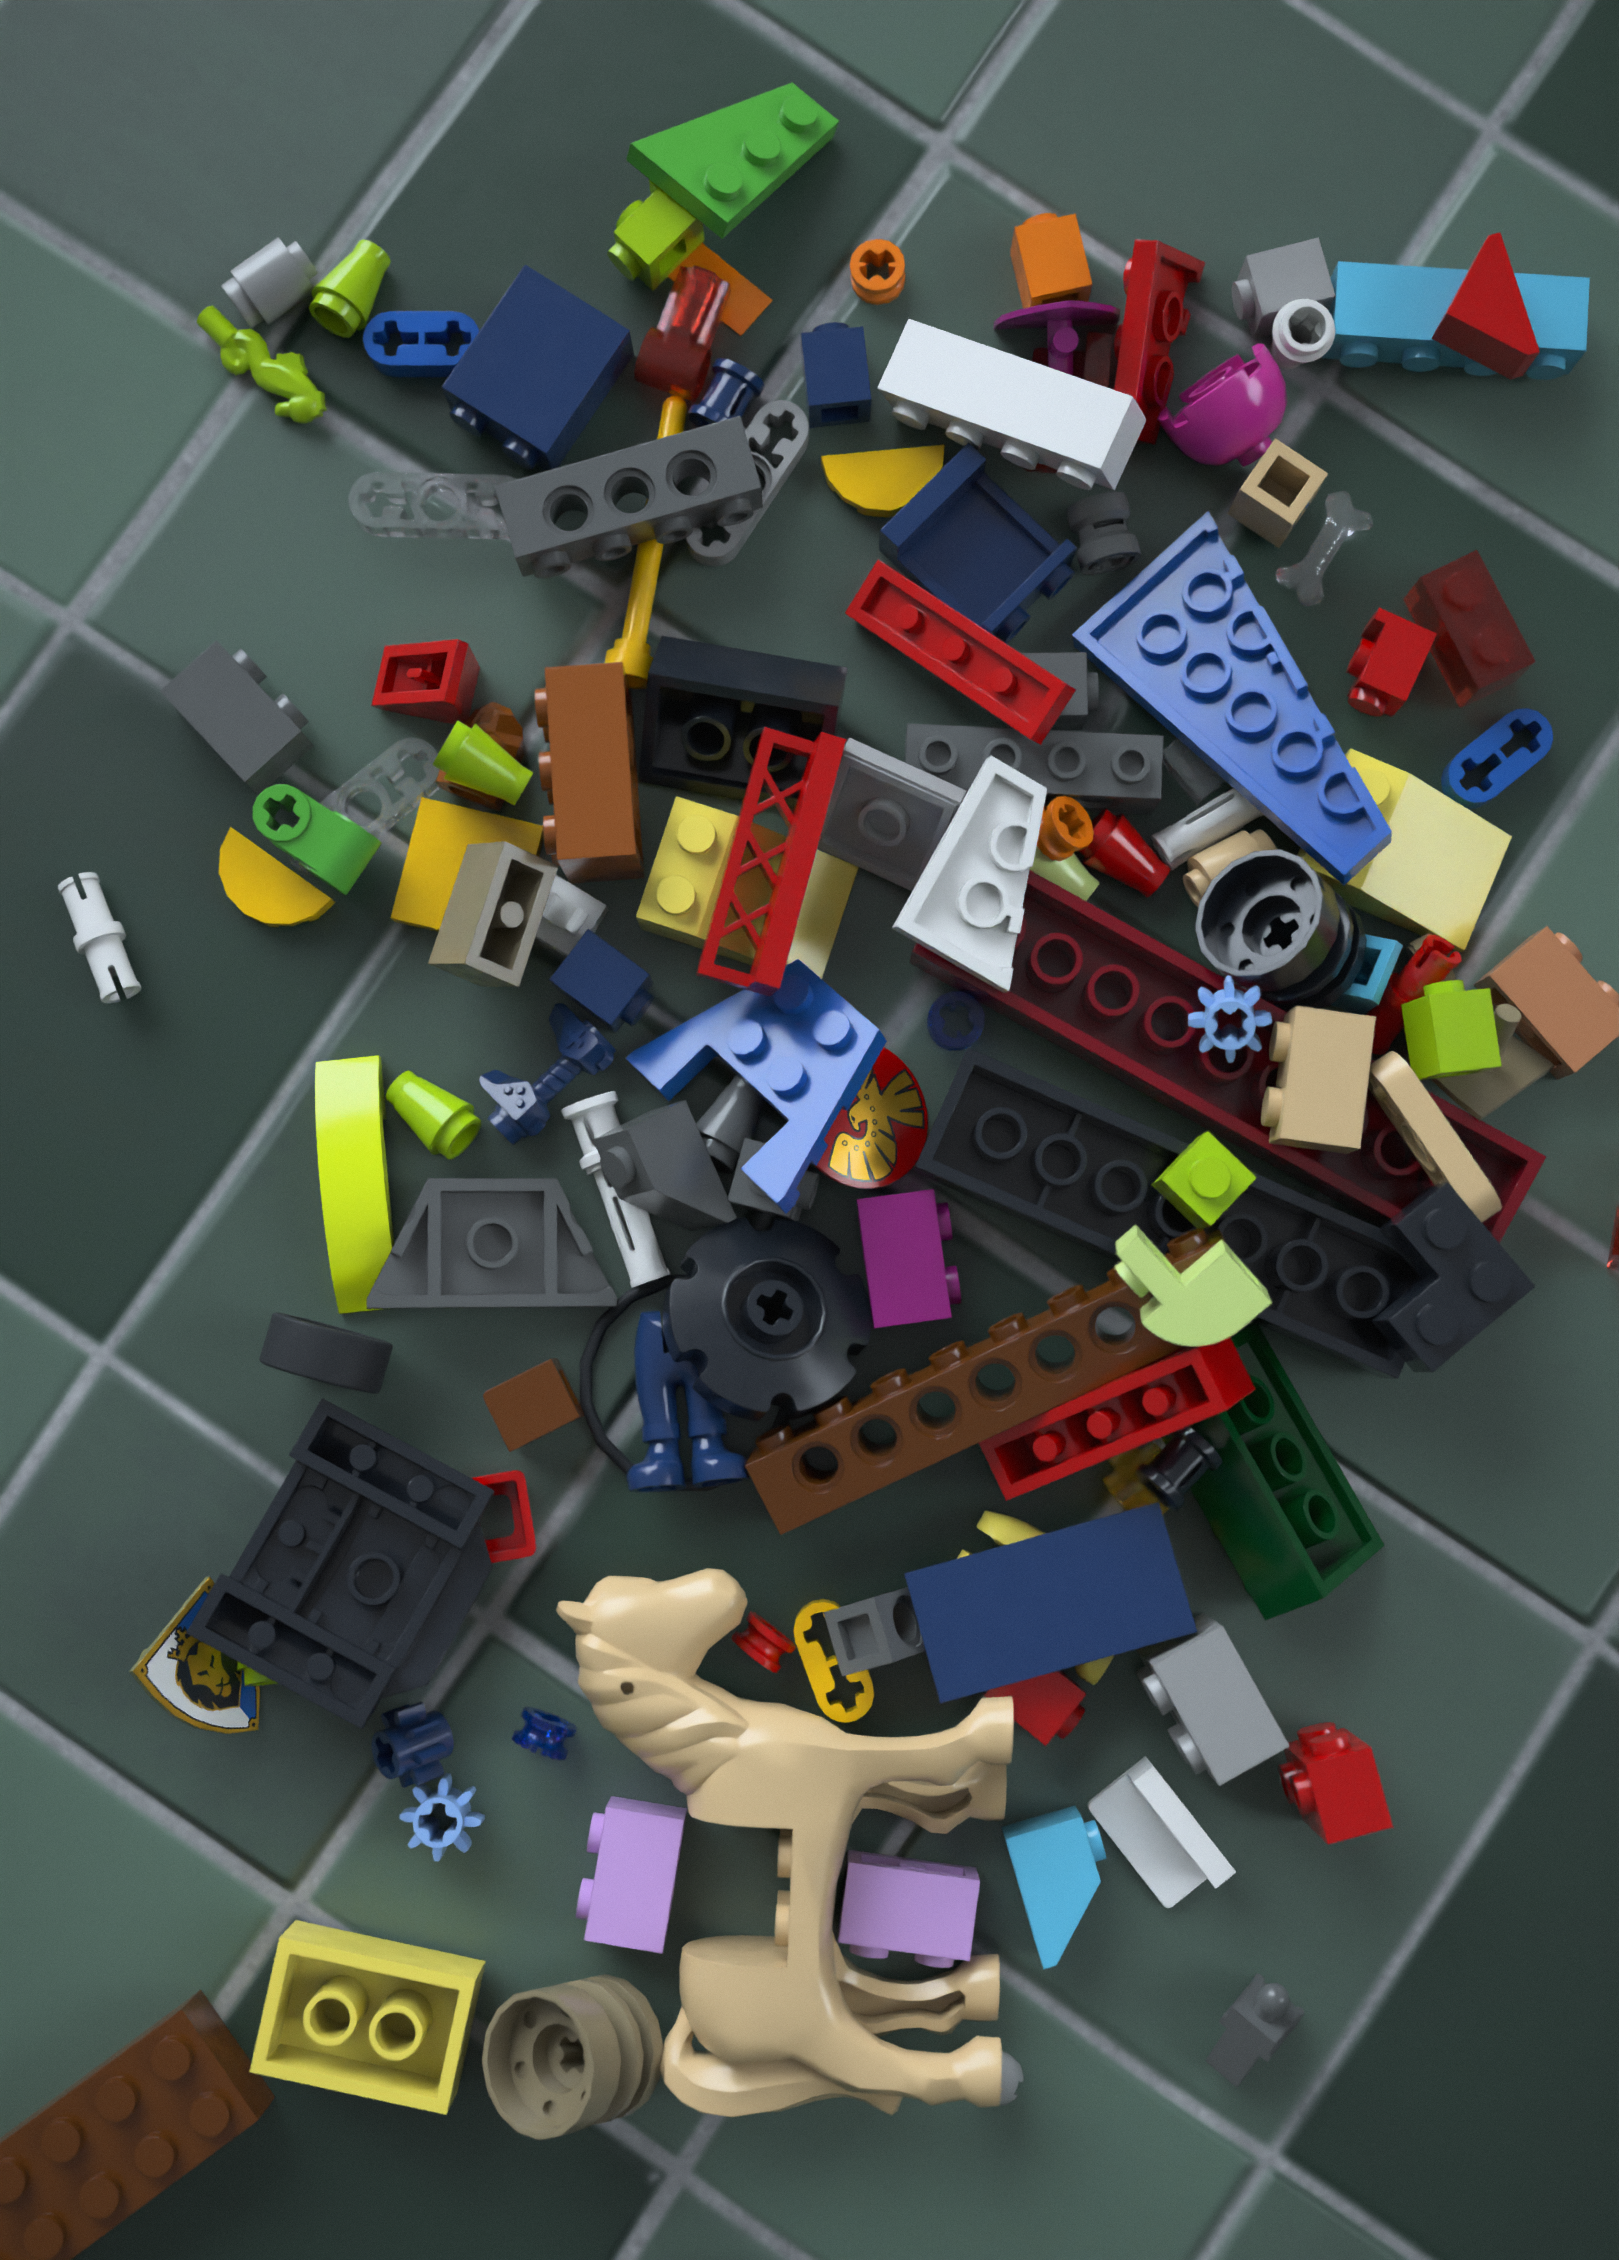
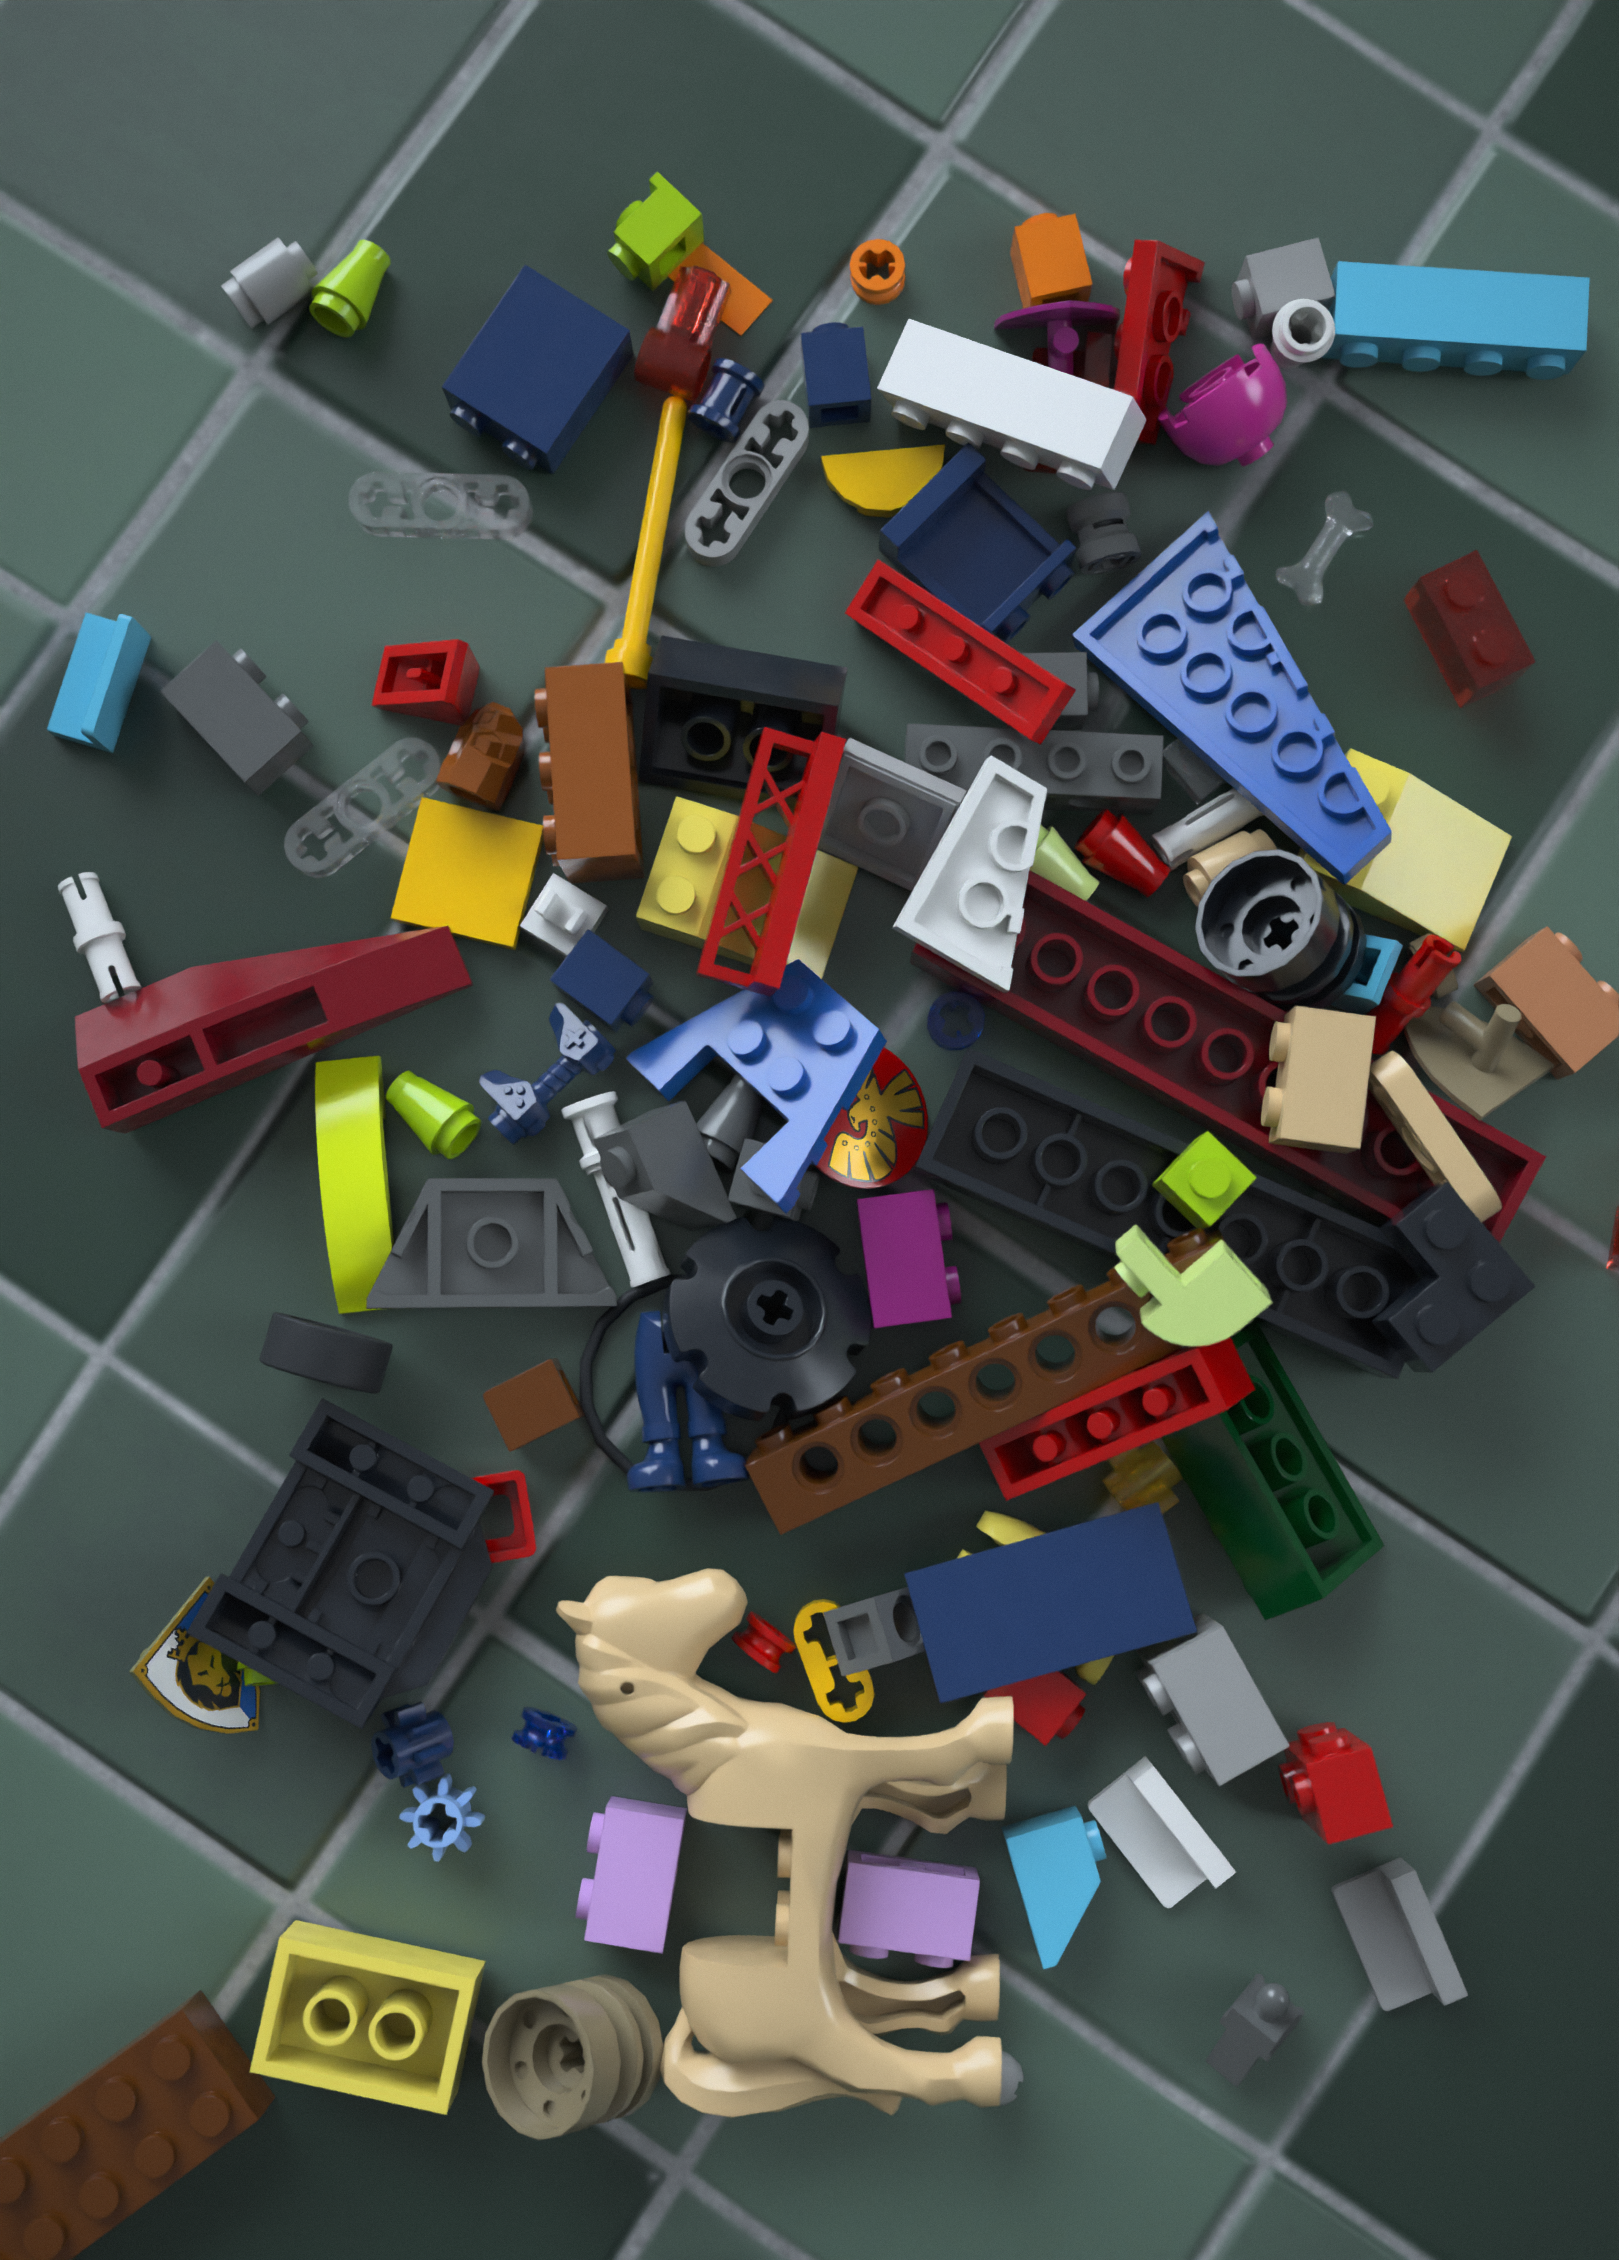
lime animal [197,305,327,424] -> none
yellow tile [219,827,336,927] -> none
bright green piece [253,784,382,896] -> none
blue beam [363,311,479,377] -> none
dark tan brick [428,841,558,987] -> none
lime cone [432,720,533,806] -> none
dark grey brick [495,416,763,579] -> none
bright green wing [626,83,839,239] -> none
orange bush [1037,795,1094,861] -> none
black bush [1134,1426,1222,1512] -> none
light blue gear [1188,976,1272,1063] -> none
tan brick [1228,438,1328,548] -> none
red brick [1346,607,1437,717] -> none
lime brick [1401,980,1502,1081] -> none
red slope [1431,232,1540,380] -> none
blue beam [1441,708,1553,809] -> none
none -> medium azure panel [47,613,151,753]
none -> dark red wedge [75,926,474,1134]
none -> light grey panel [1331,1857,1469,2011]

